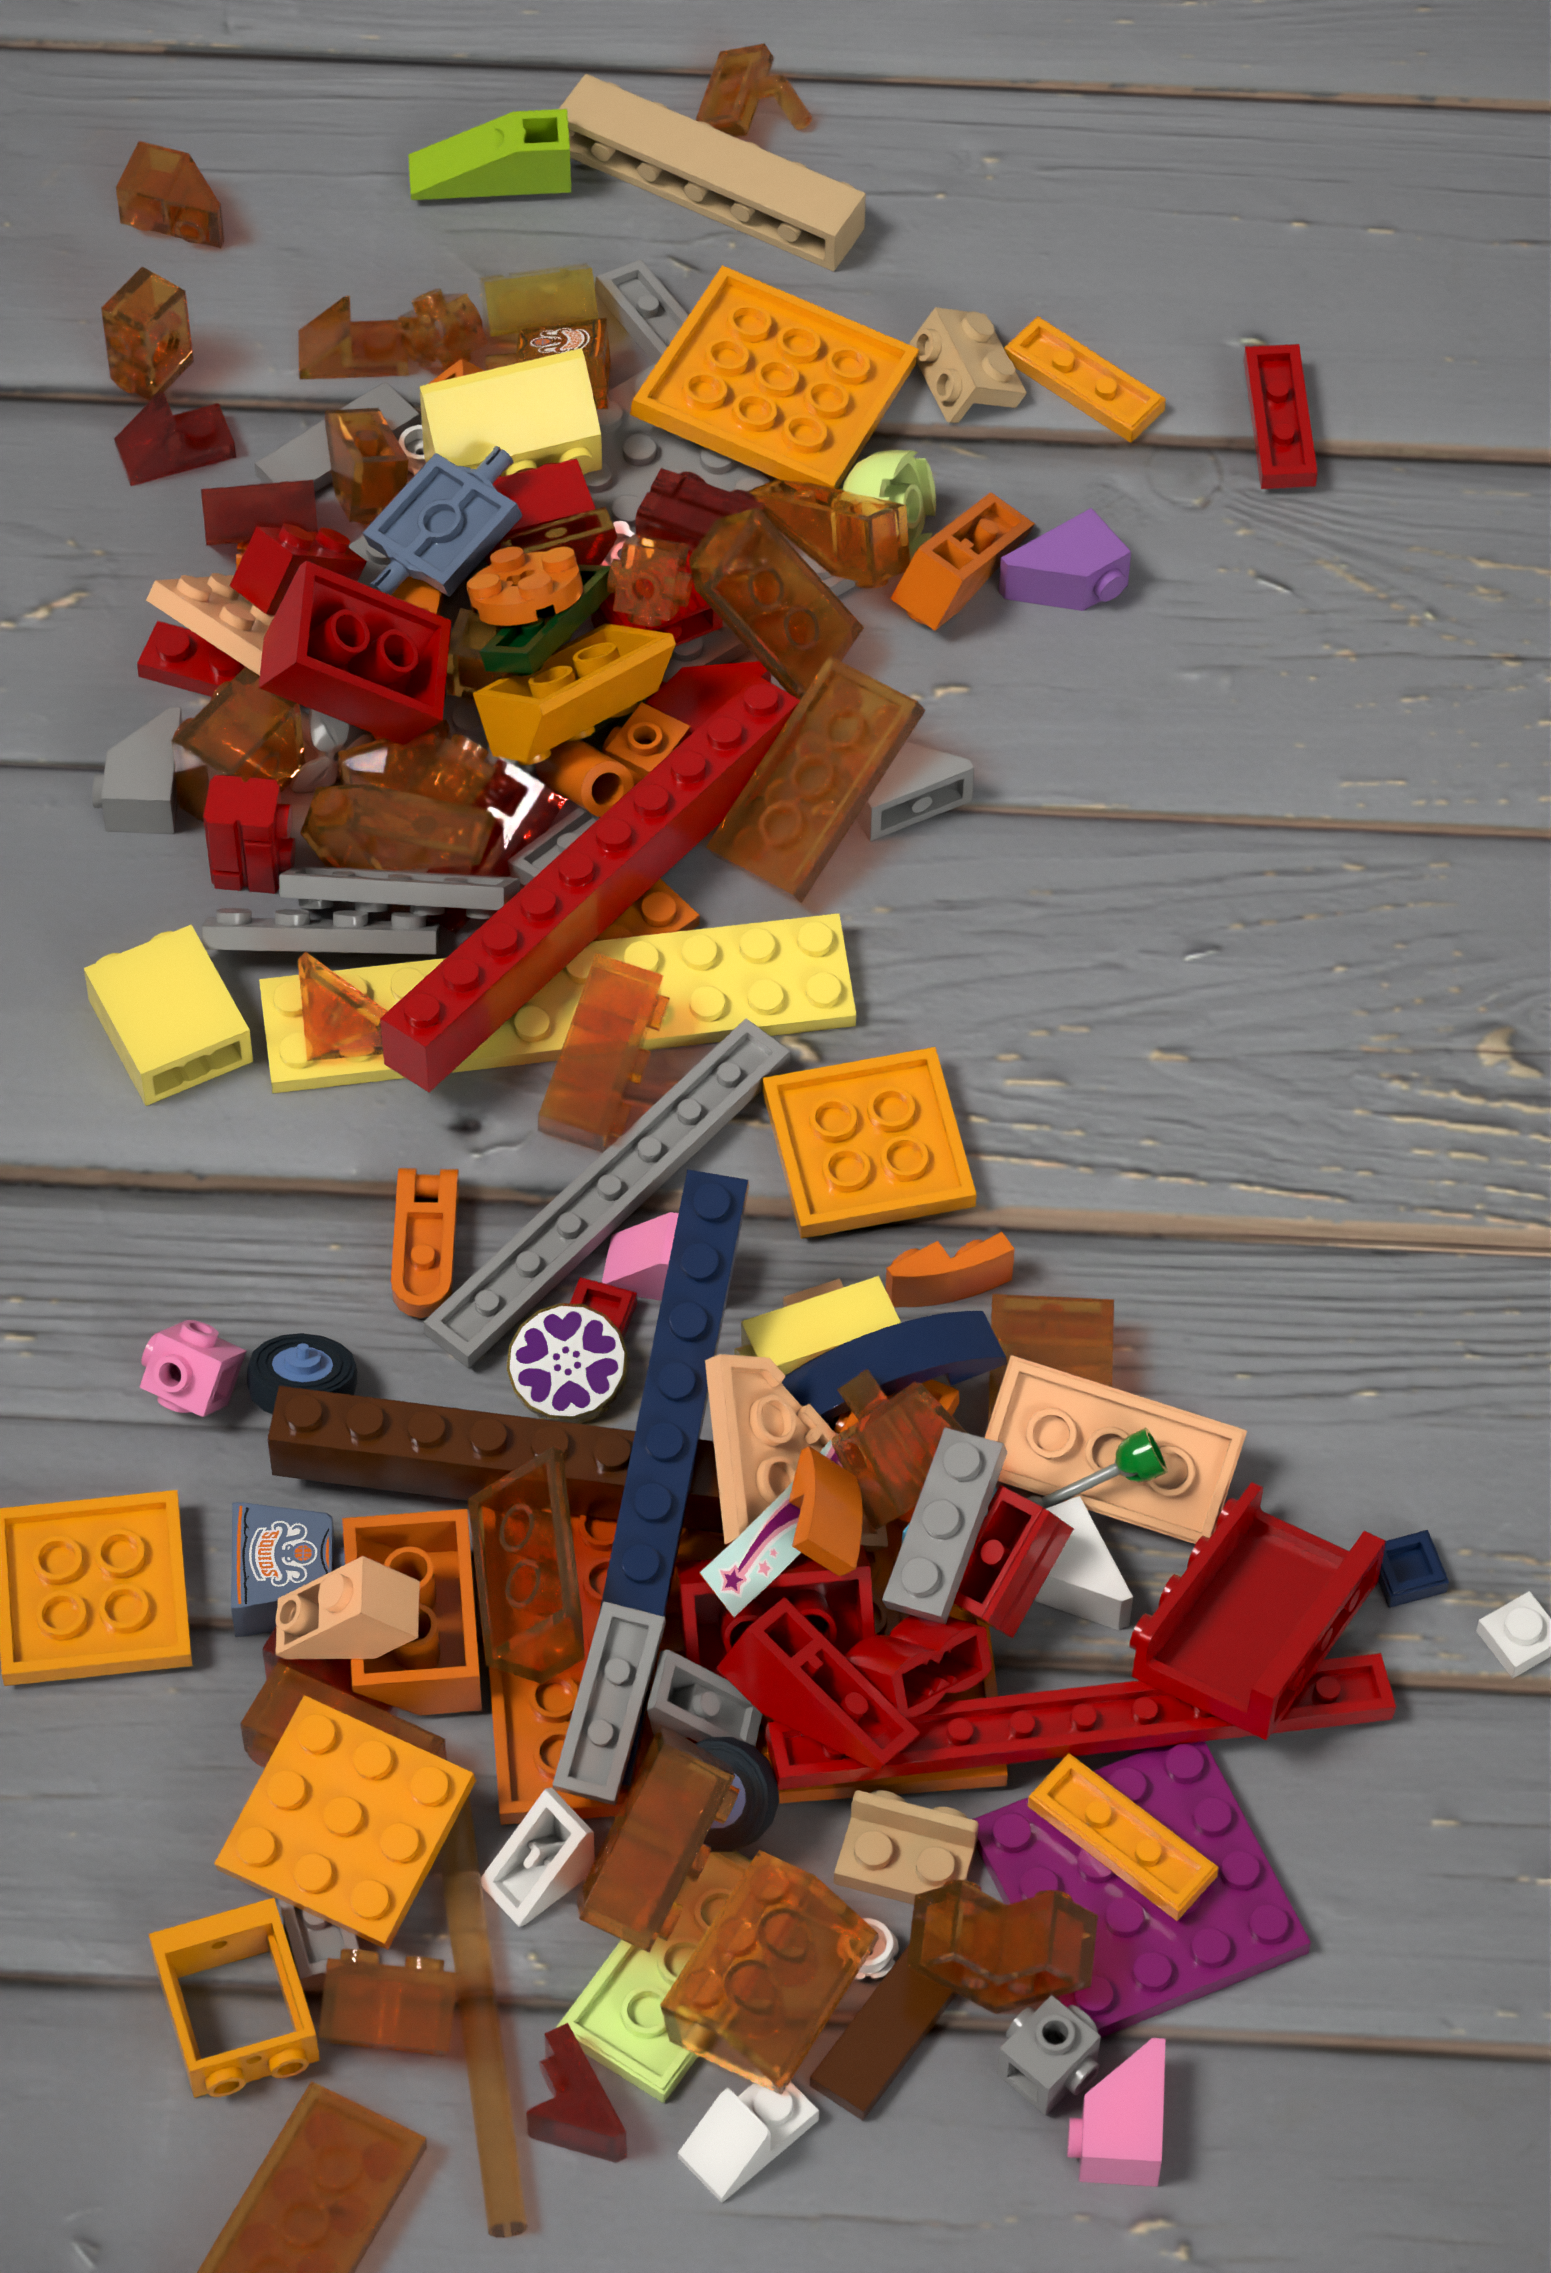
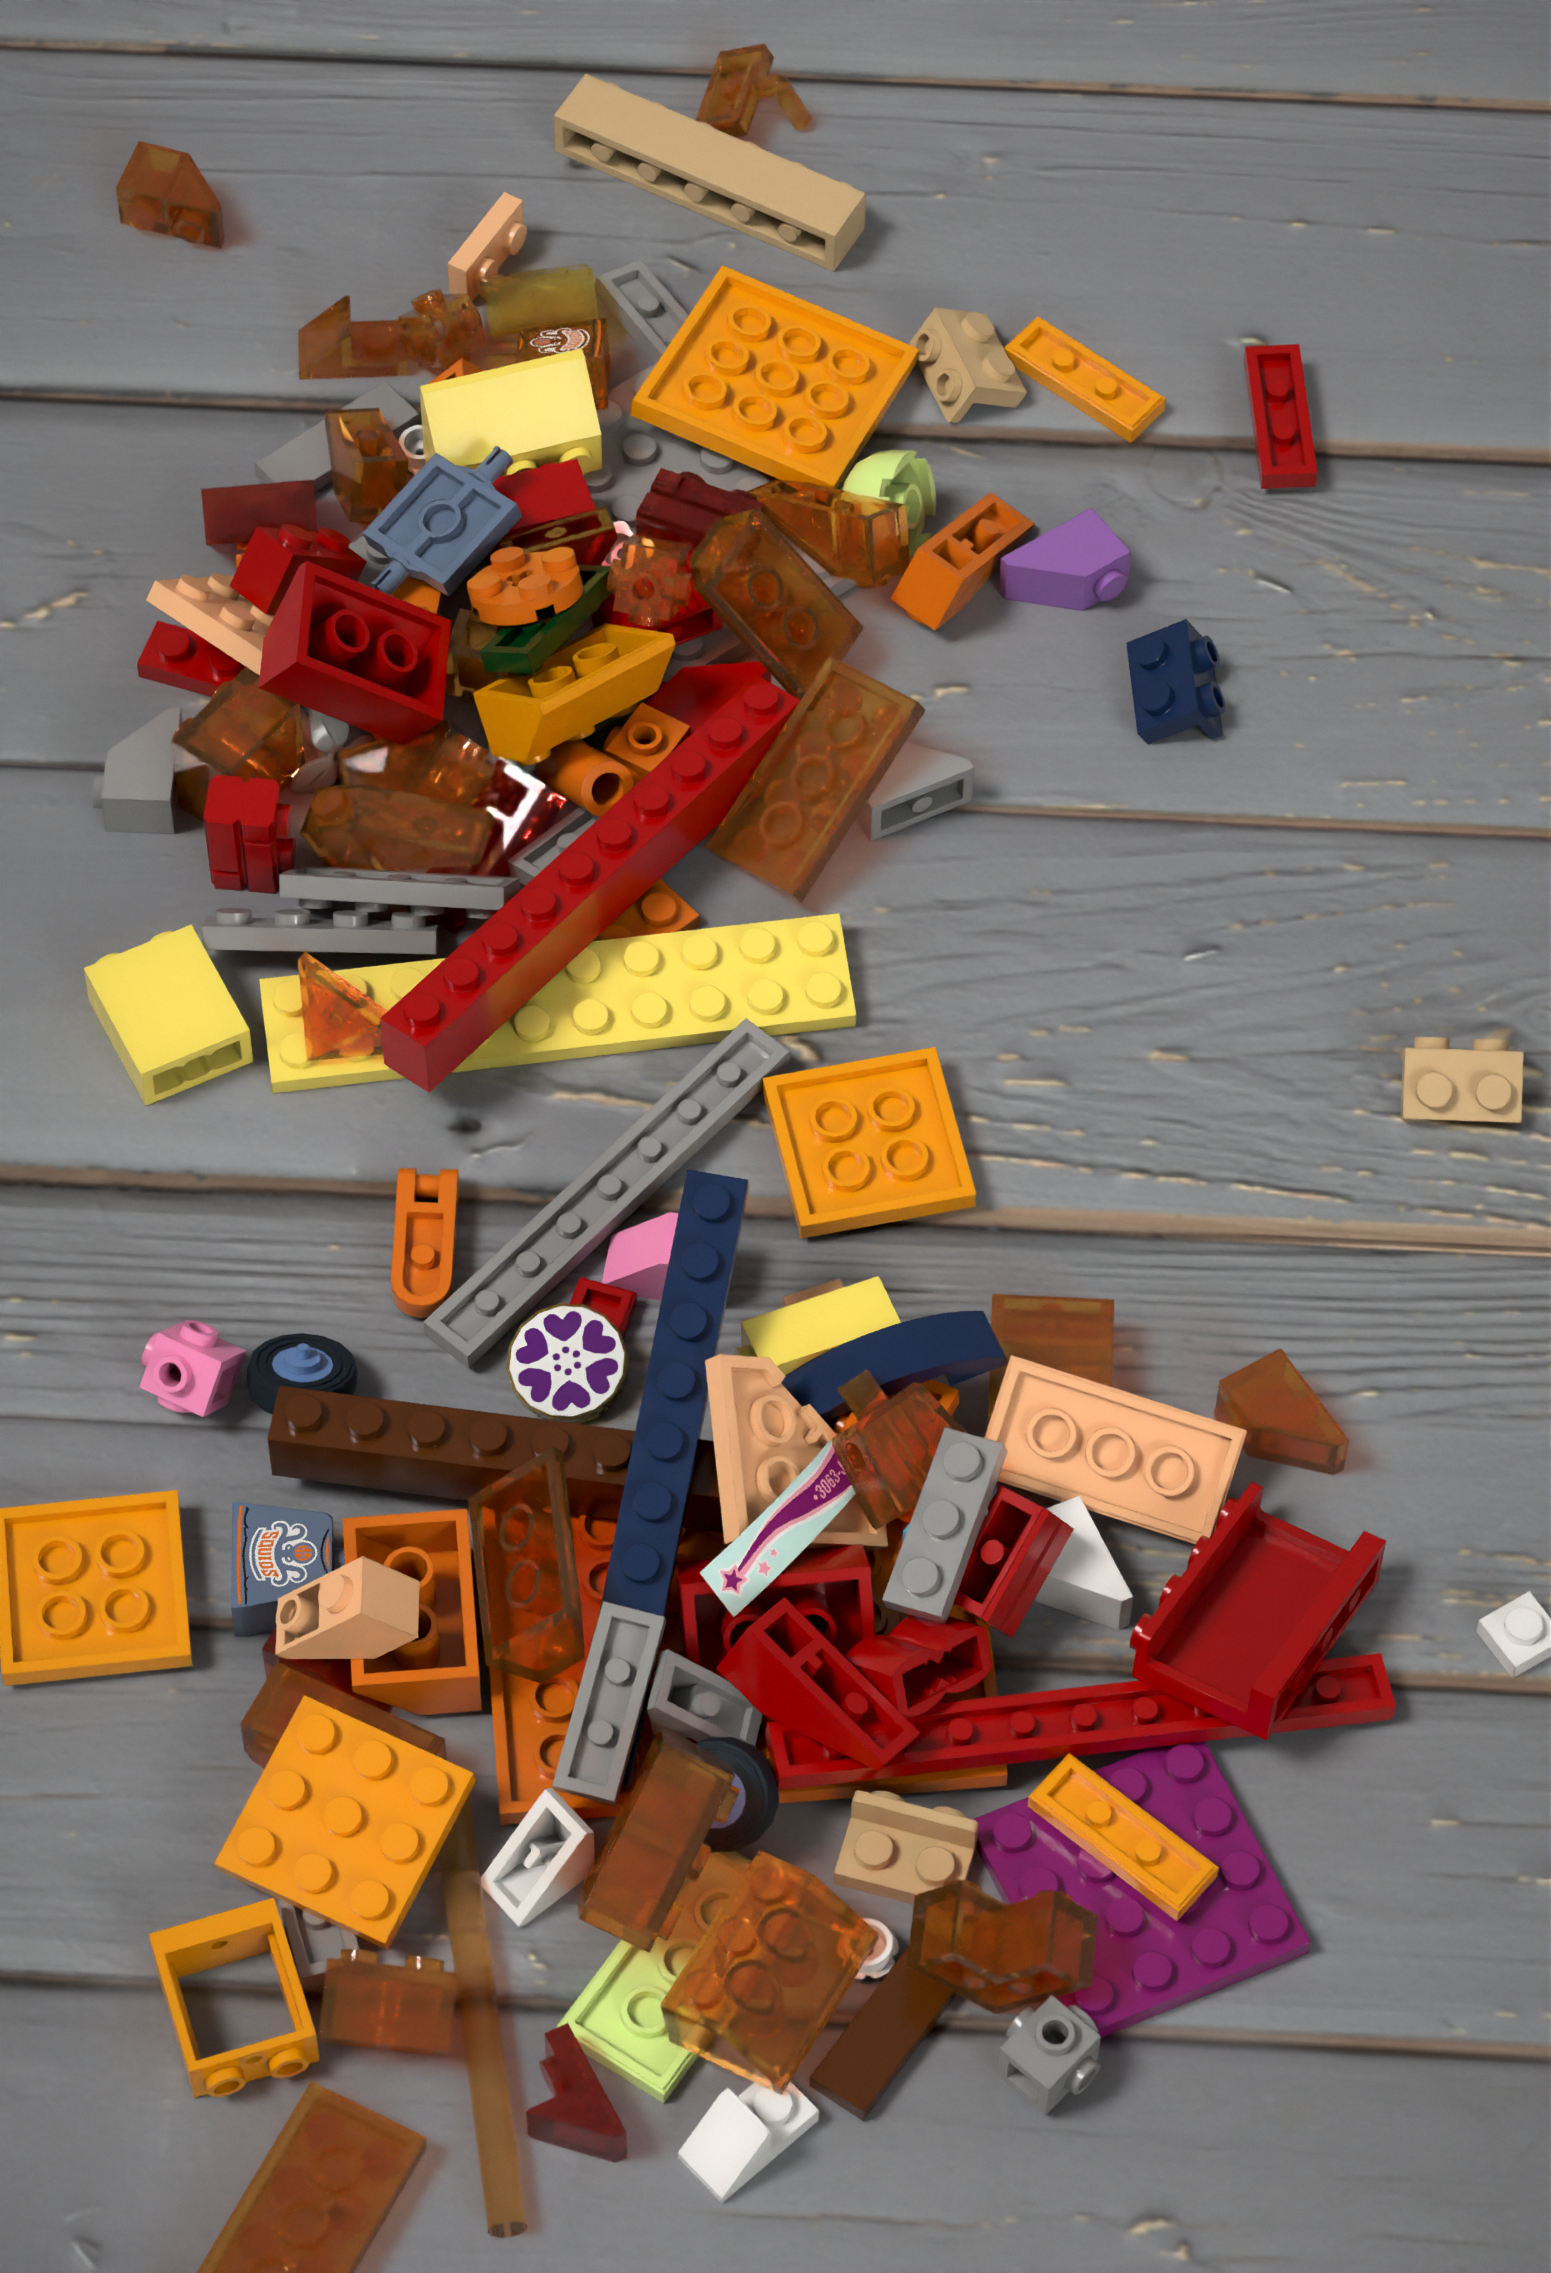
clear orange brick [101,266,194,403] -> none
clear red slope [114,391,236,486] -> none
lime slope [408,109,571,200] -> none
clear orange brick [538,953,670,1153] -> none
orange slope [789,1446,863,1577] -> none
orange slope [885,1231,1015,1307] -> none
green hinge [1027,1428,1168,1509] -> none
bright pink slope [1067,2038,1166,2187] -> none
dark blue tile [1378,1530,1449,1608] -> none
none -> light nougat plate [448,192,527,307]
none -> dark blue bracket [1126,619,1226,744]
none -> clear orange slope [1214,1348,1349,1475]
none -> tan bracket [1400,1037,1524,1123]

